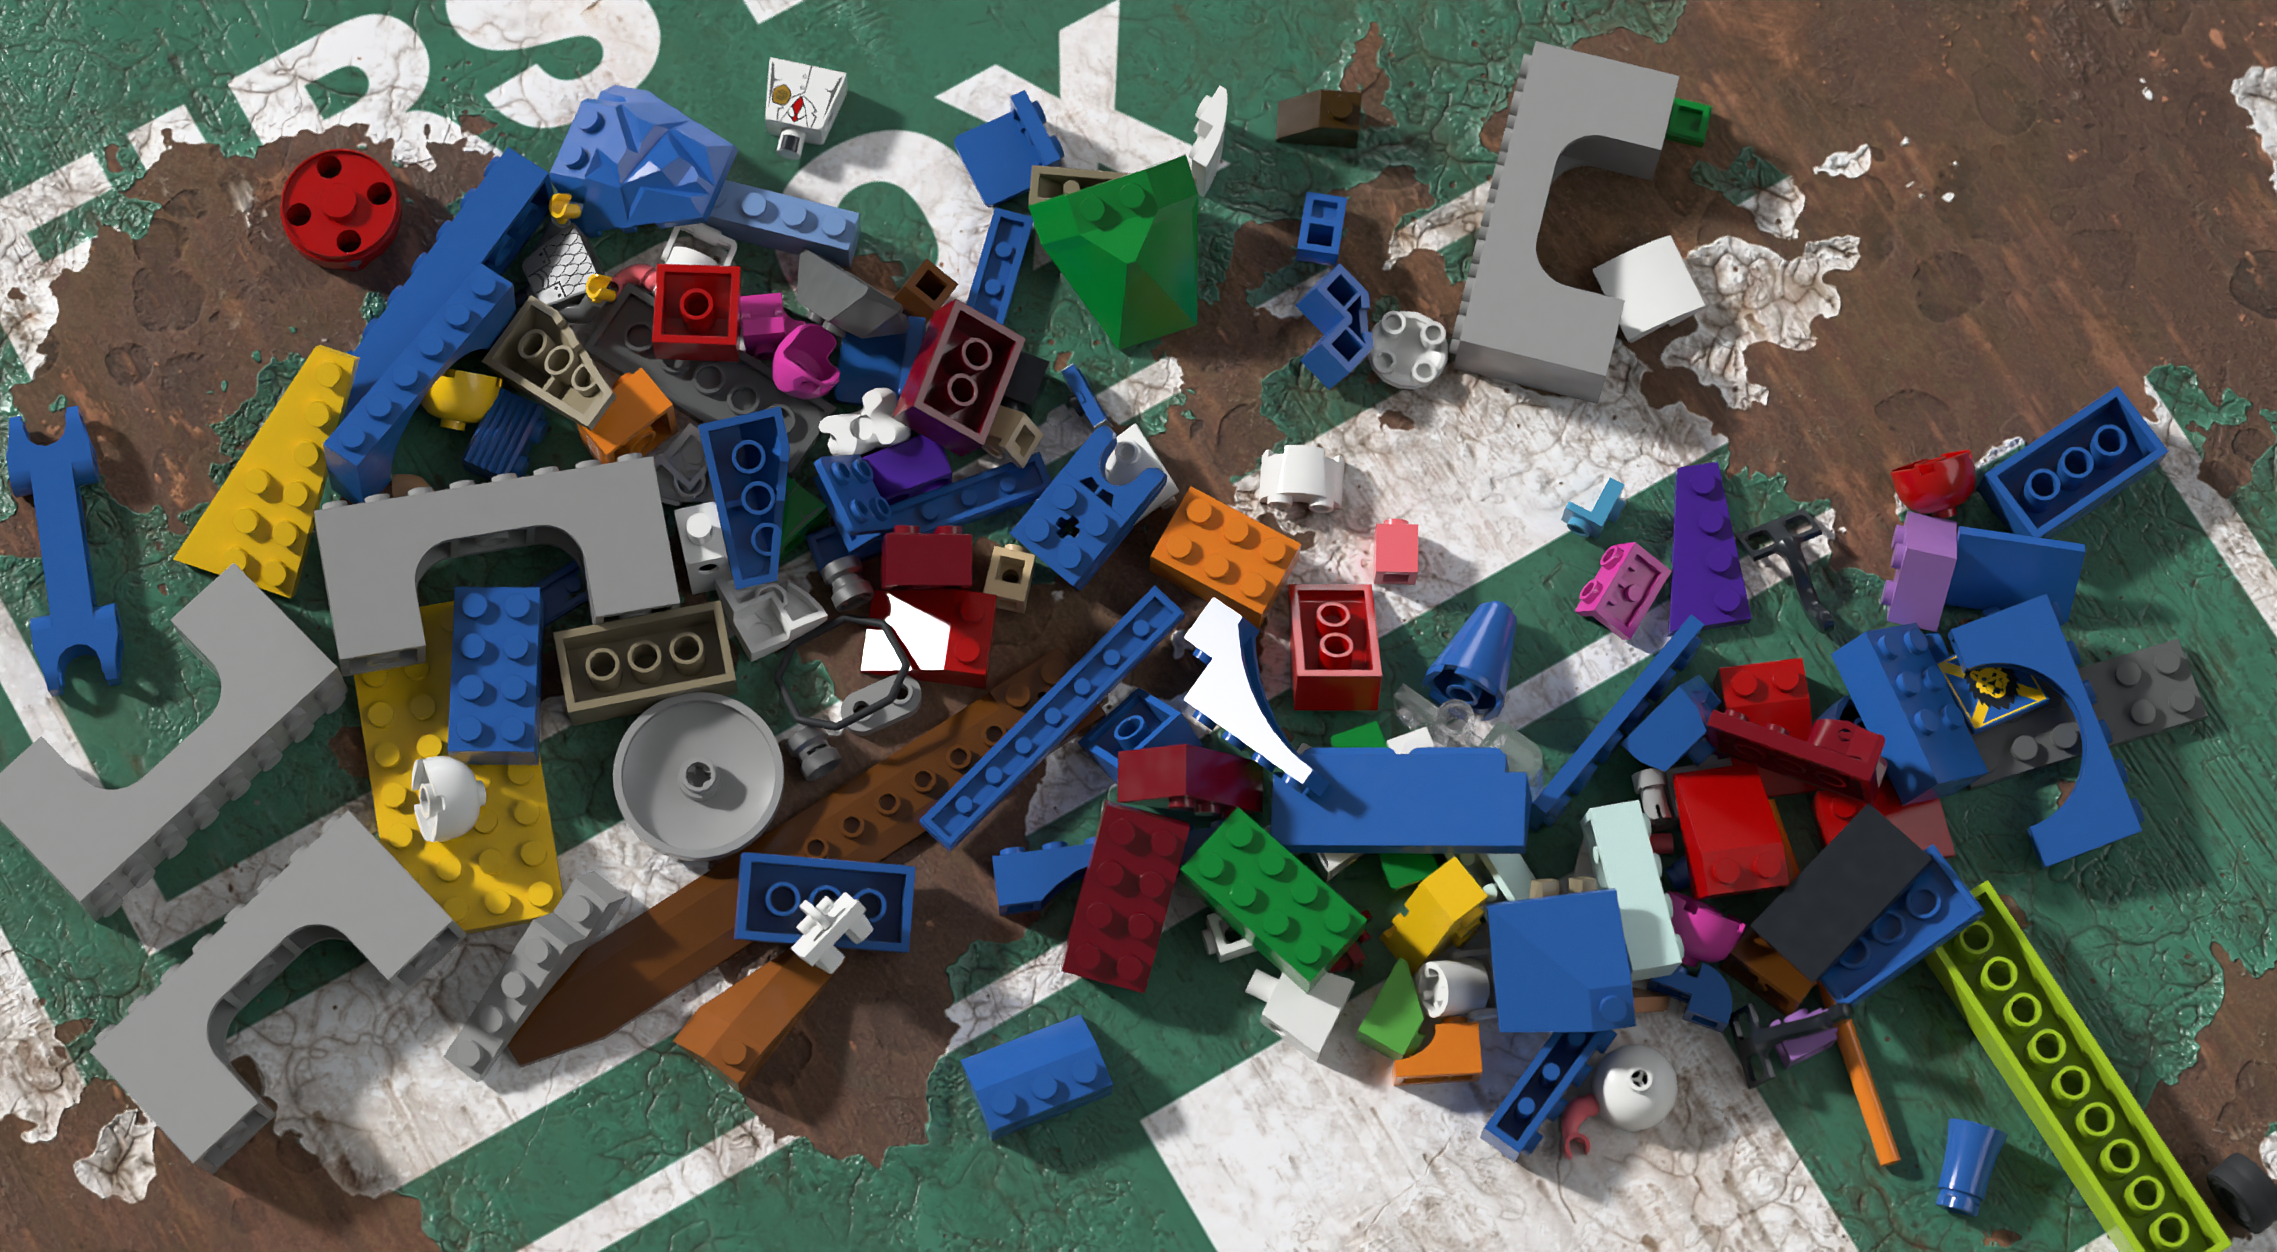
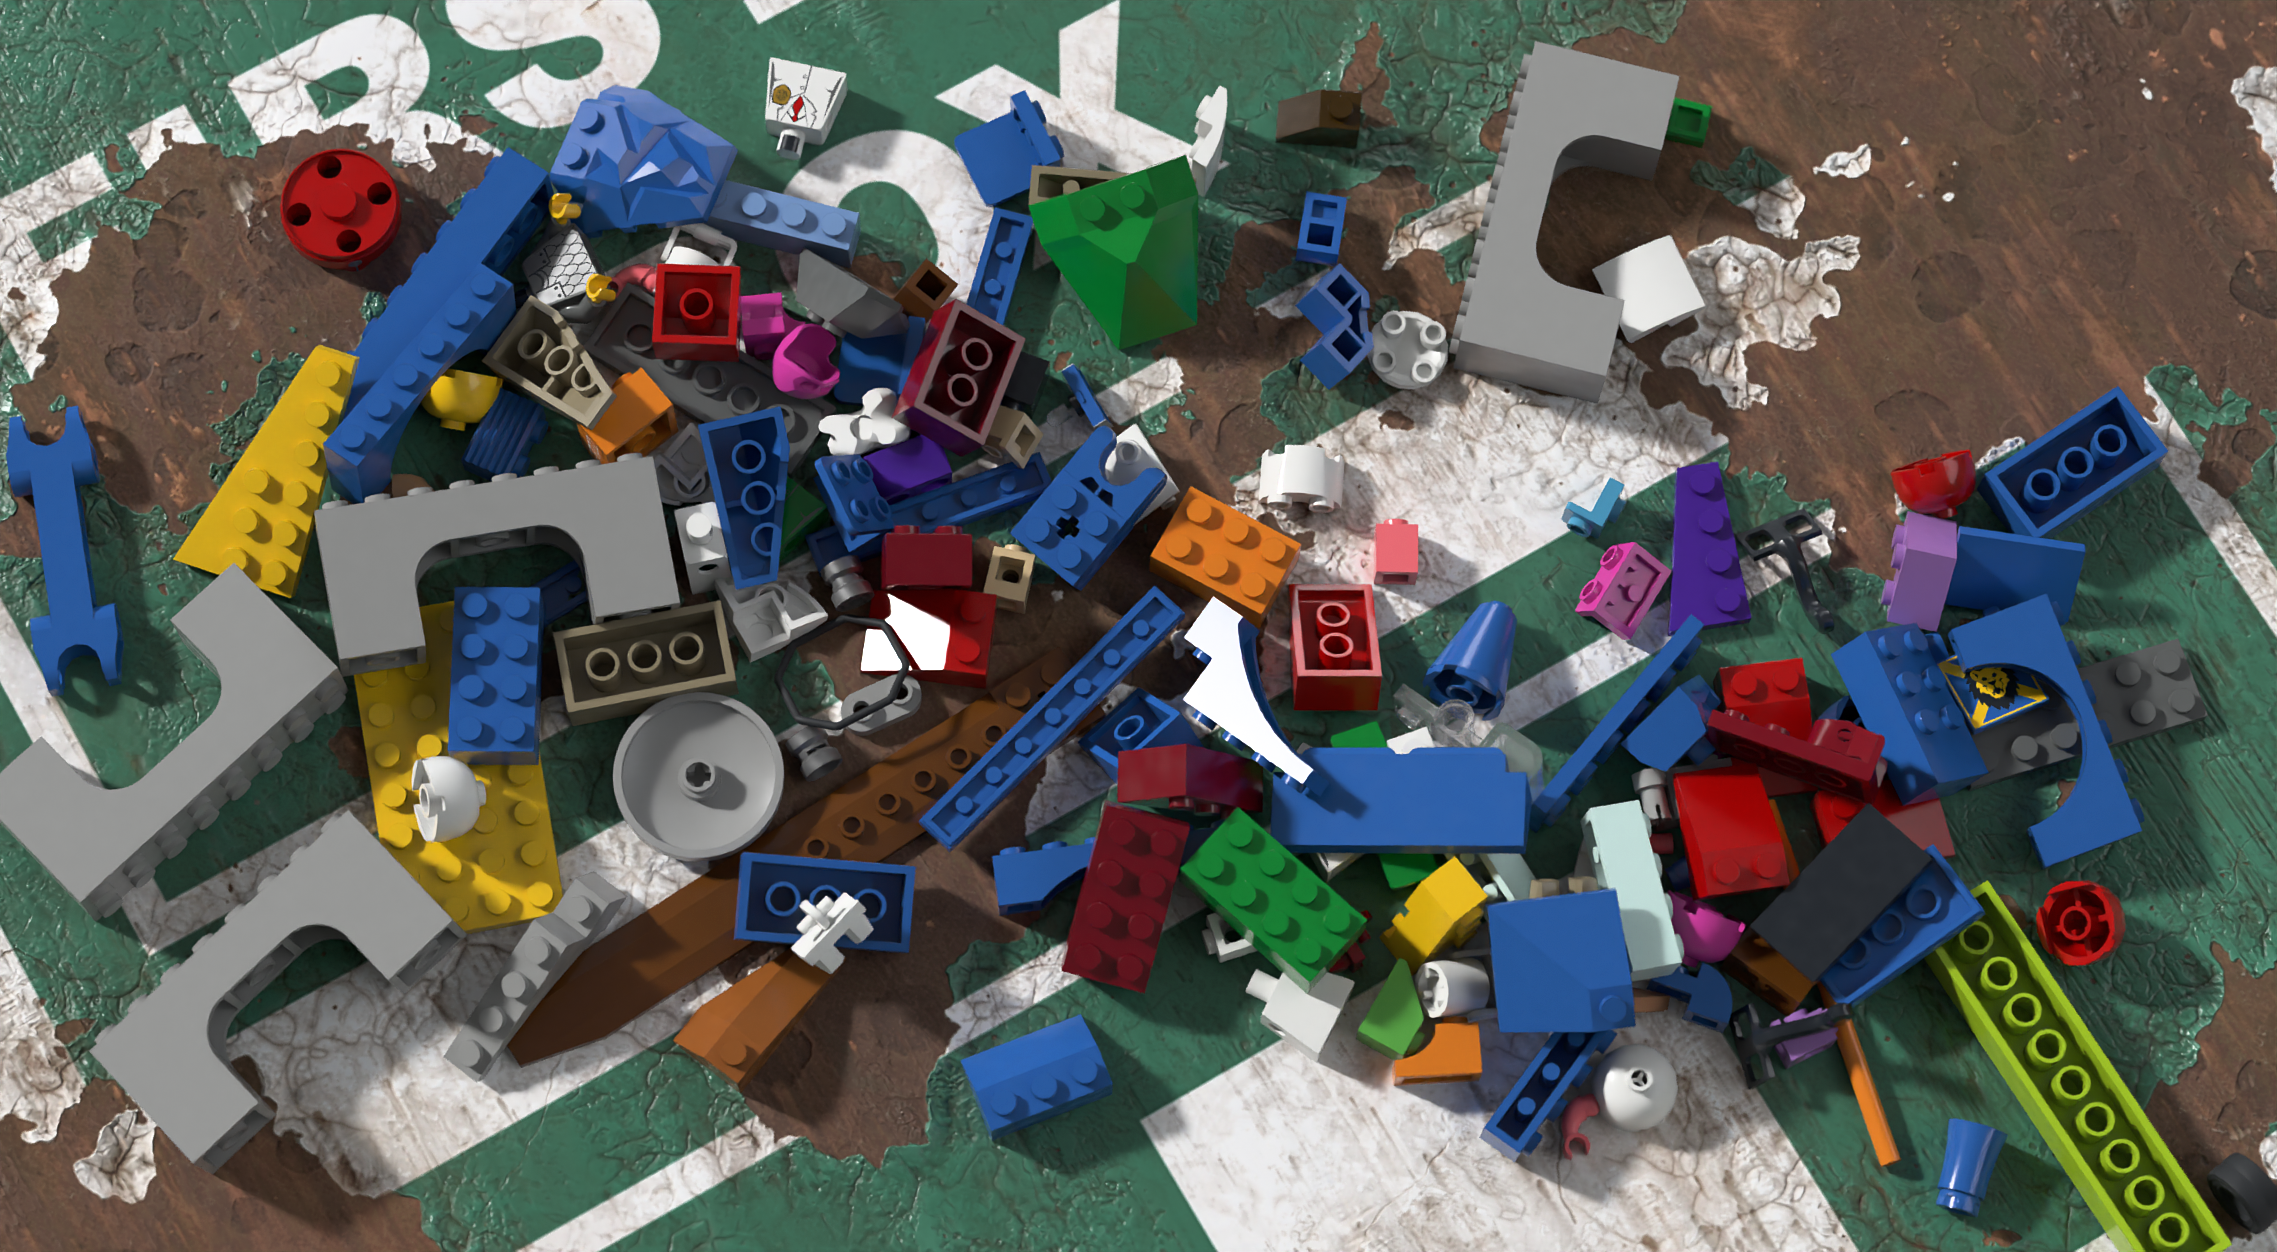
none -> red cylinder [2036,881,2126,965]

